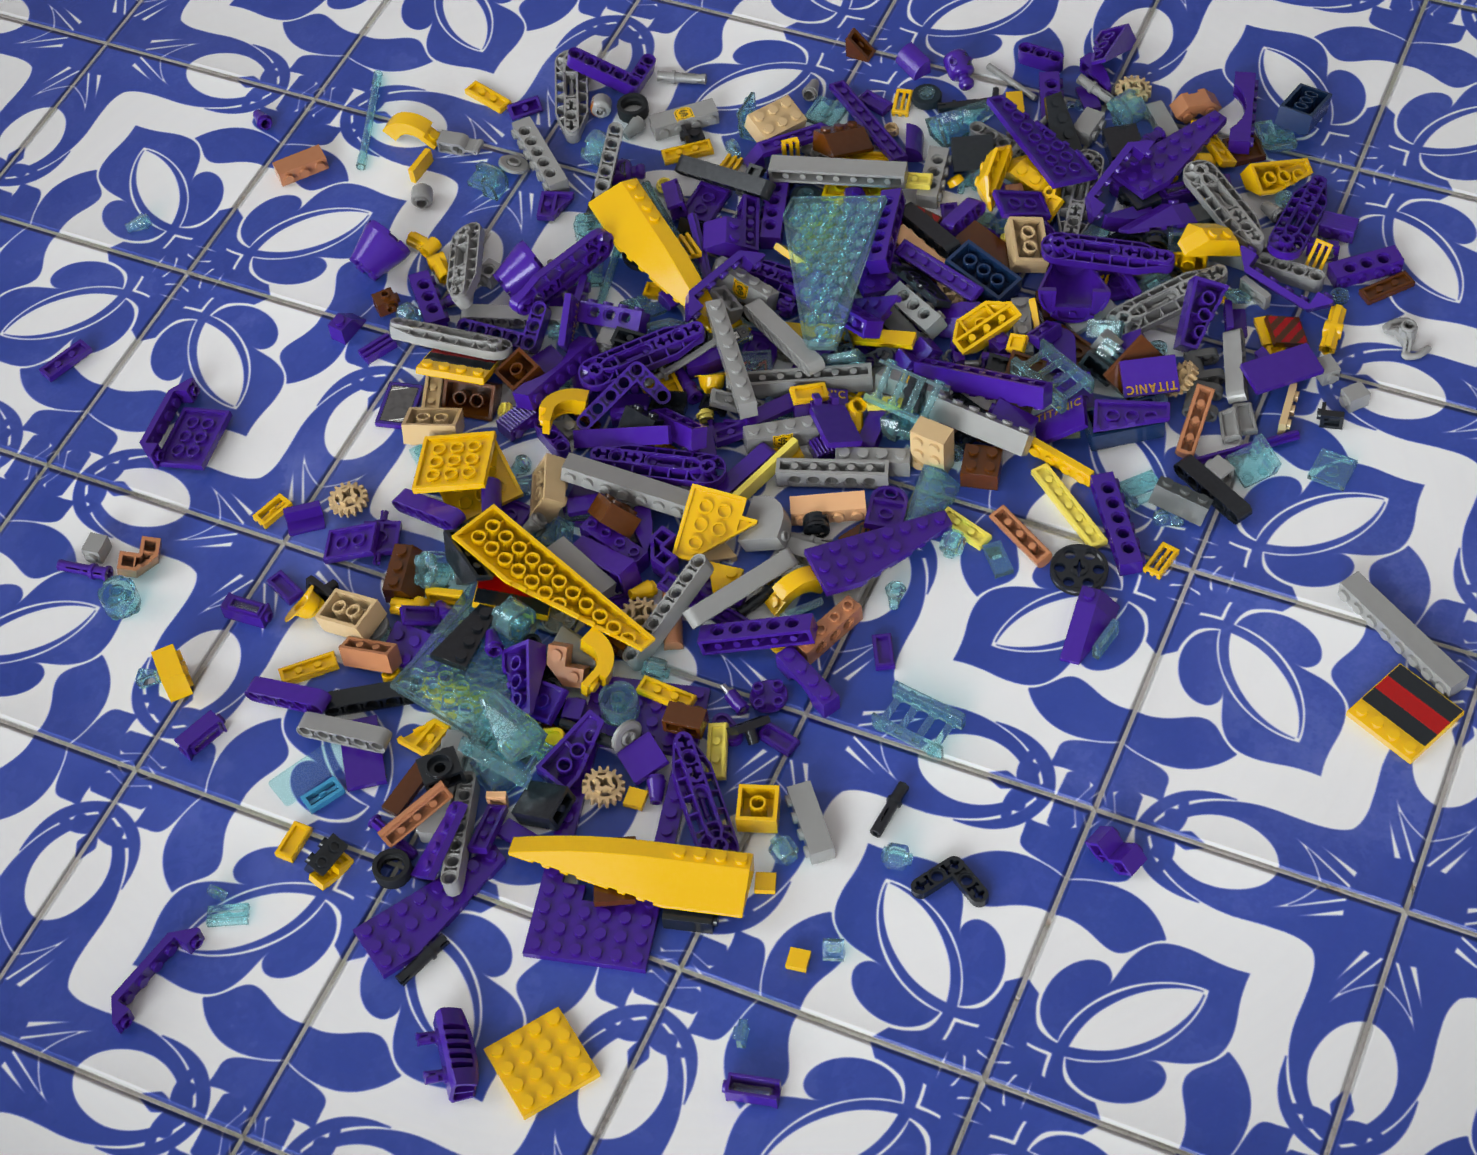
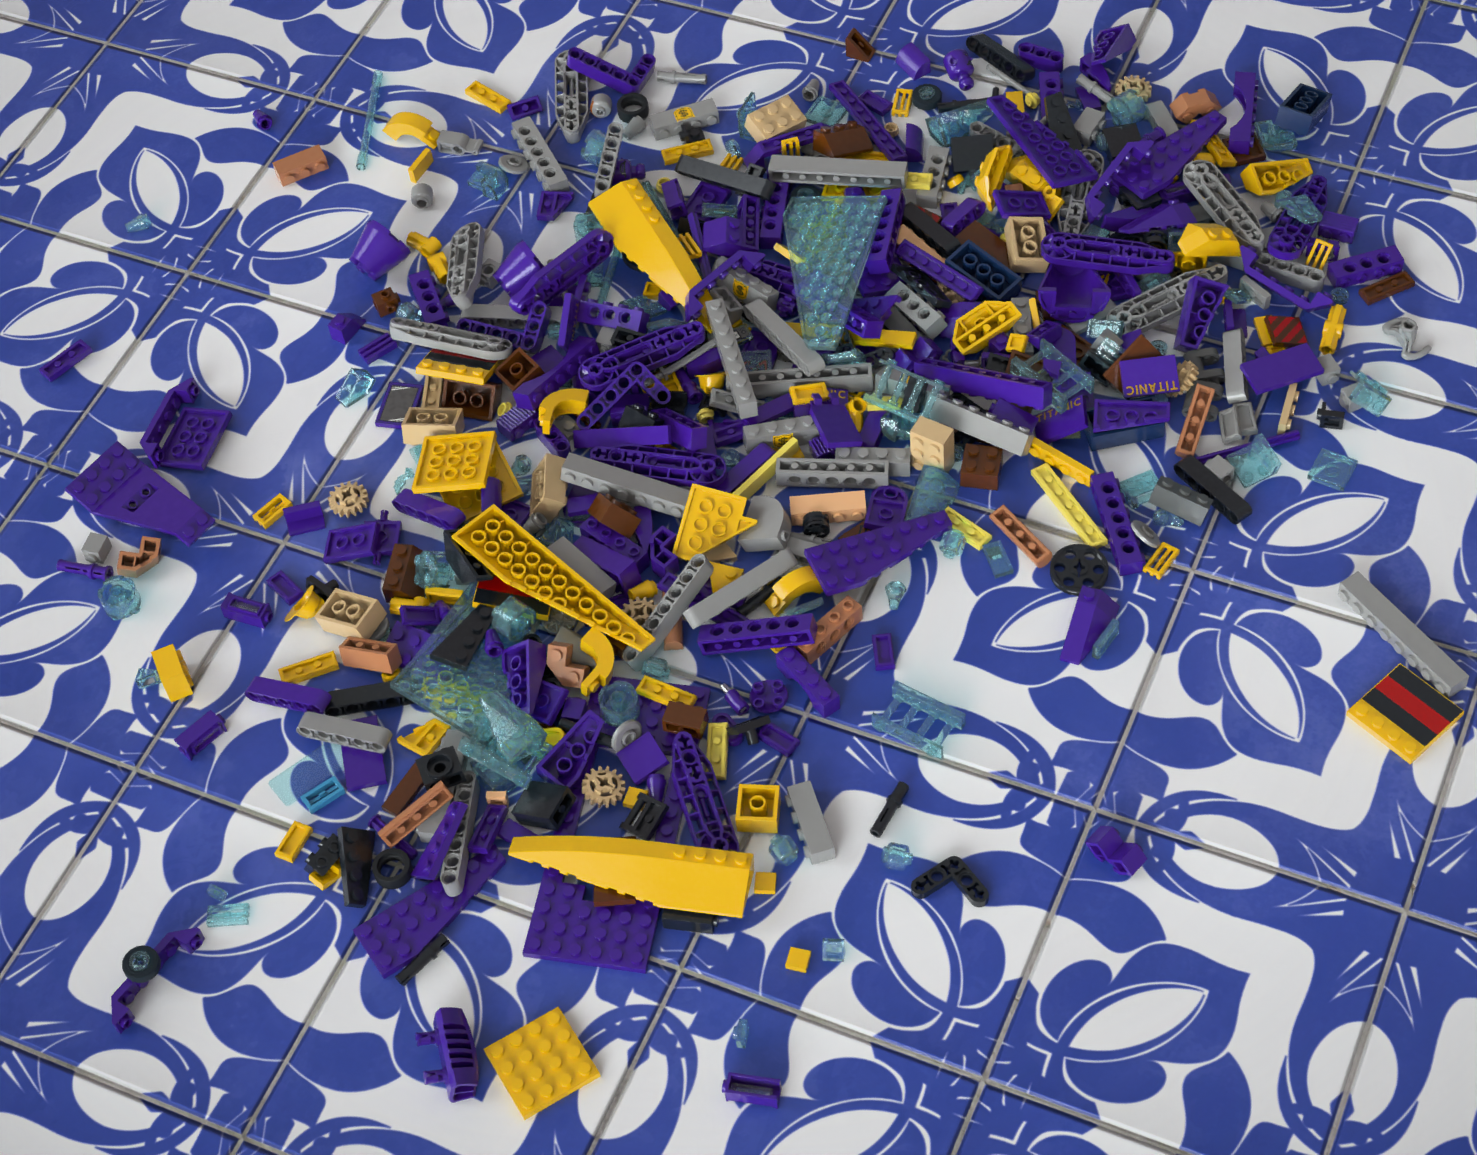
none -> dark purple wing [65,441,215,547]
none -> black wheel [122,945,161,983]
none -> clear light blue slope [335,368,376,408]
none -> black wing [337,826,376,908]
none -> clear light blue piece [393,468,415,495]
none -> black plate [619,792,670,841]
none -> clear light blue tile [702,203,737,218]
none -> clear light blue tile [721,449,740,467]
none -> black beam [966,33,1035,83]
none -> light yellow plate [1025,92,1040,109]
none -> dark purple tile [1043,358,1062,379]
none -> clear light blue tile [1096,134,1106,152]
none -> light grey wheel [1131,520,1161,548]
none -> clear light blue wing [1274,194,1323,224]
none -> clear light blue bracket [1348,369,1392,417]

